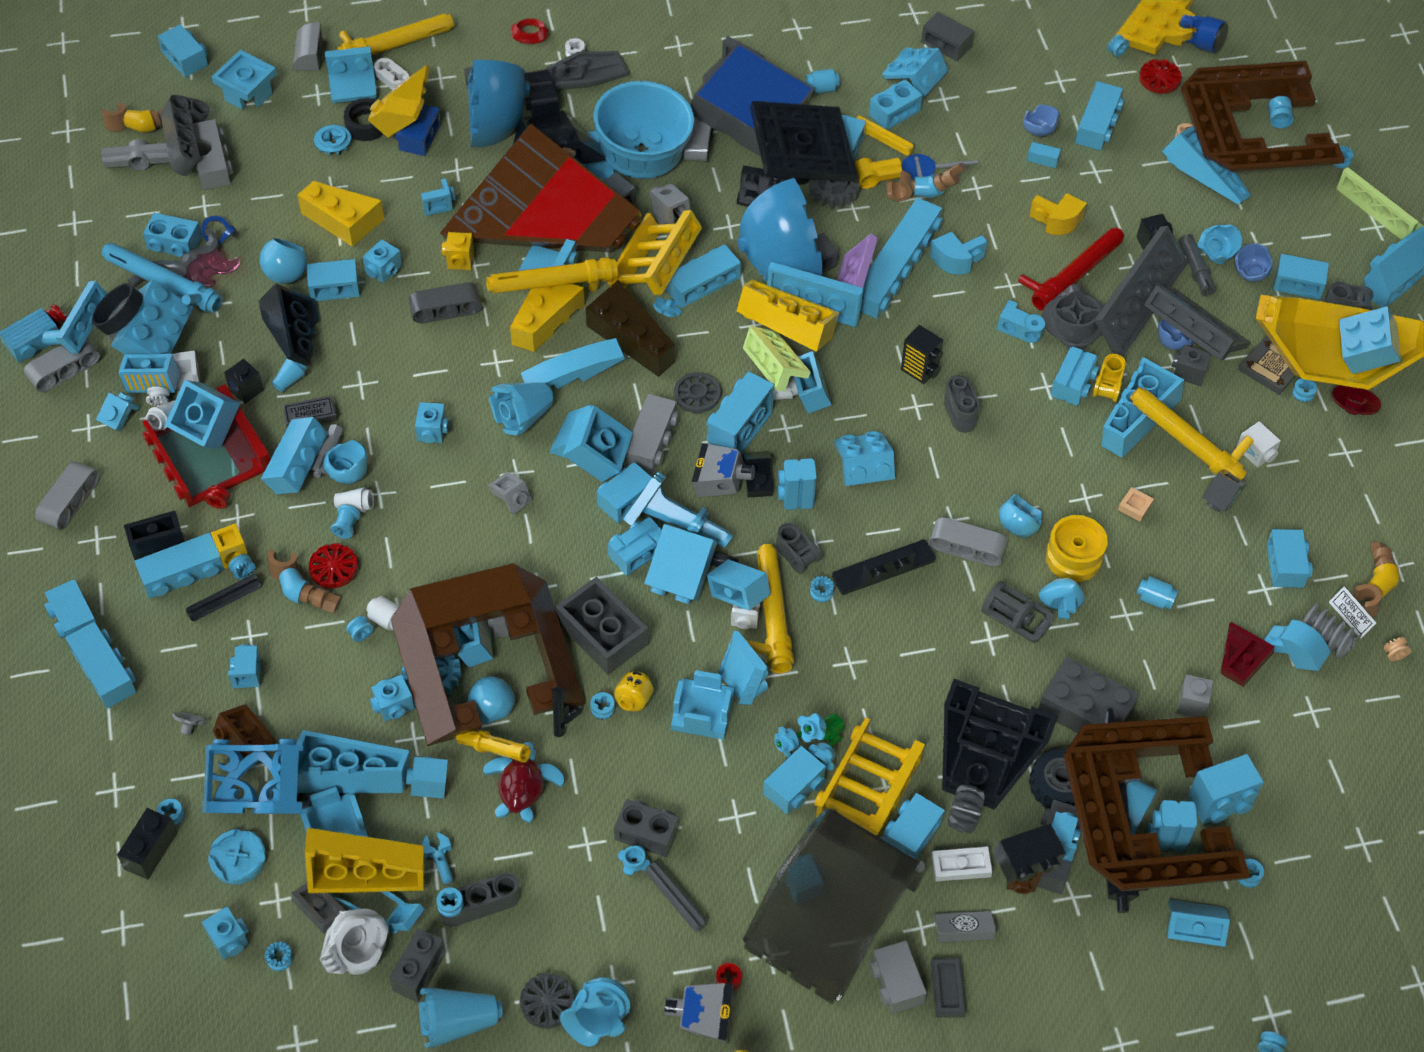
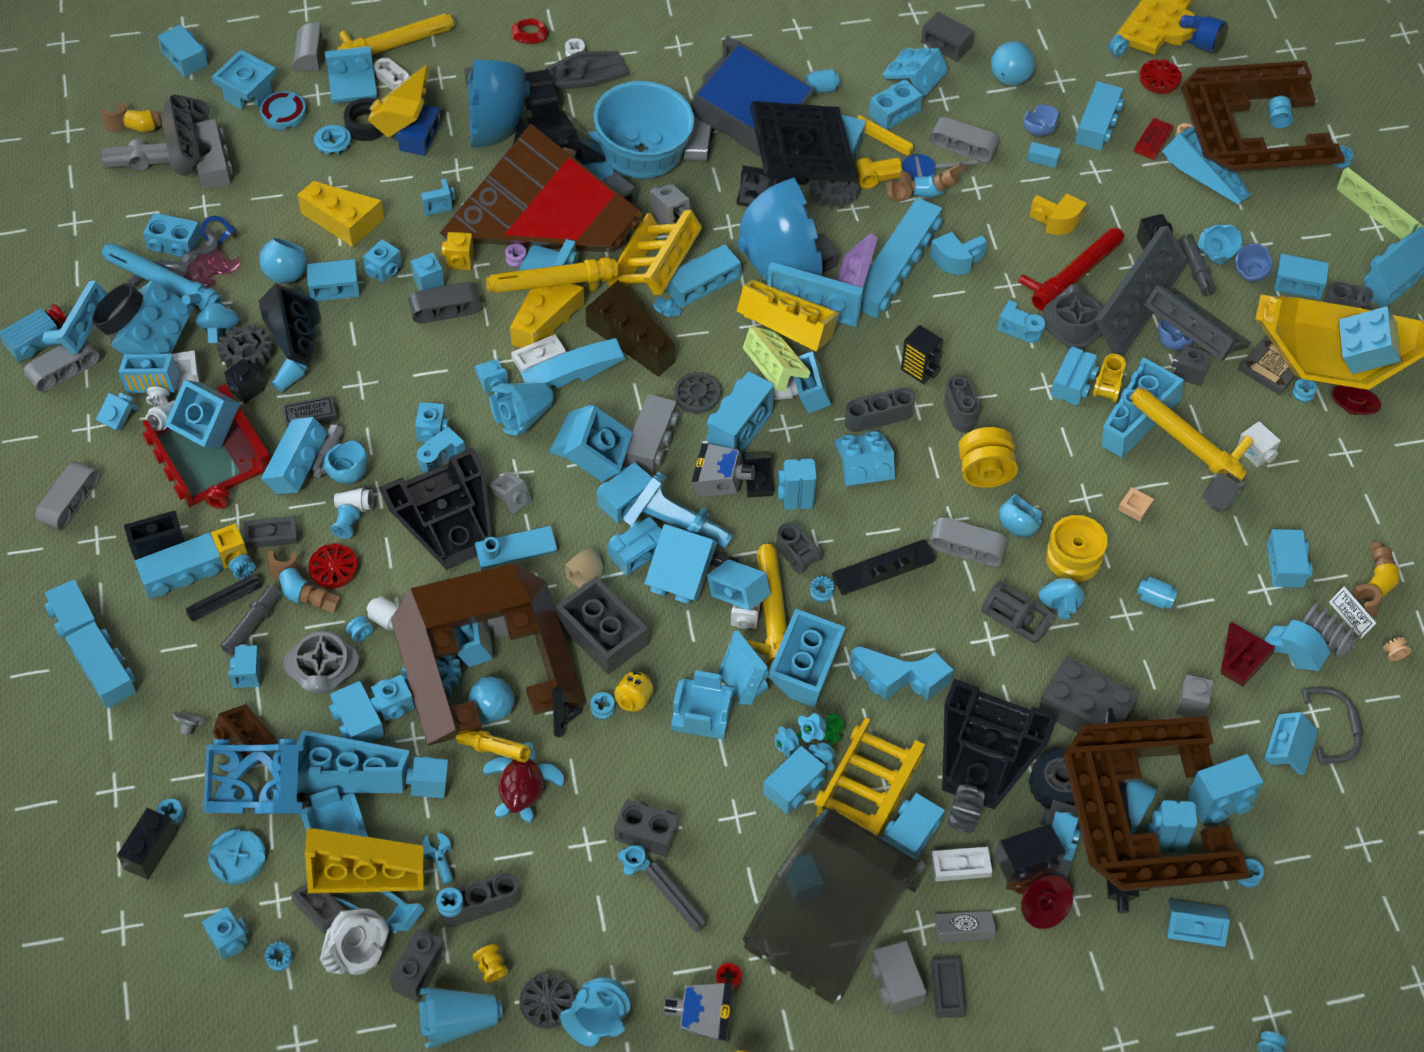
none -> medium azure piece [196,302,240,343]
none -> dark grey gear [217,323,273,370]
none -> dark grey pin [220,585,282,656]
none -> dark grey plate [243,516,298,548]
none -> medium azure tile [260,91,306,130]
none -> light grey piece [284,630,359,694]
none -> medium azure brick [328,681,384,743]
none -> black wedge [379,448,492,570]
none -> medium azure brick [411,252,445,291]
none -> medium azure leg [417,427,466,473]
none -> yellow bush [472,944,509,983]
none -> medium azure bracket [475,358,508,394]
none -> medium azure piece [475,526,557,570]
none -> lavender bush [505,244,526,268]
none -> white plate [511,334,566,373]
none -> tan brick [565,548,604,589]
none -> medium azure slope [768,609,846,708]
none -> dark grey beam [845,388,916,432]
none -> medium azure arch [849,647,953,701]
none -> light grey beam [930,117,999,162]
none -> yellow wheel [958,427,1018,488]
none -> medium azure helmet [991,41,1036,86]
none -> dark red dish [1021,874,1073,929]
none -> red tile [1134,117,1174,160]
none -> medium azure panel [1264,712,1318,775]
none -> dark grey piece [1302,687,1364,764]

